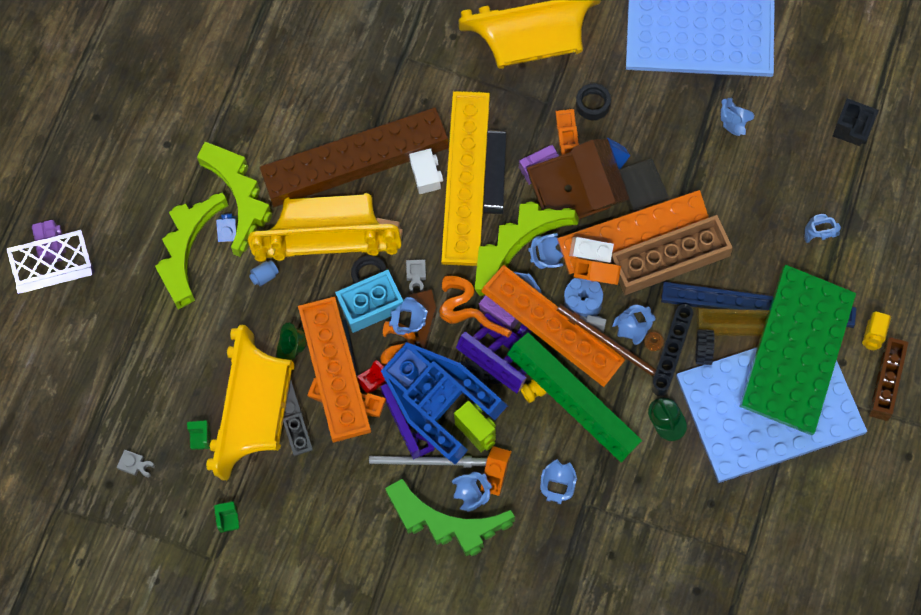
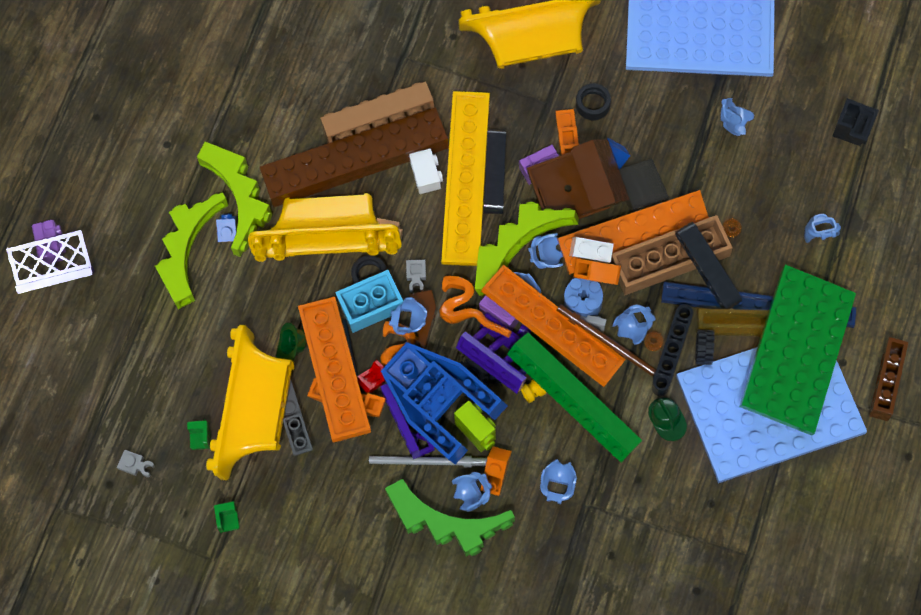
medium blue brick [249,260,279,286] -> none
yellow brick [862,312,891,350] -> none
none -> medium nougat brick [321,82,434,143]
none -> black beam [675,221,742,312]
none -> clear orange plate [723,219,742,237]

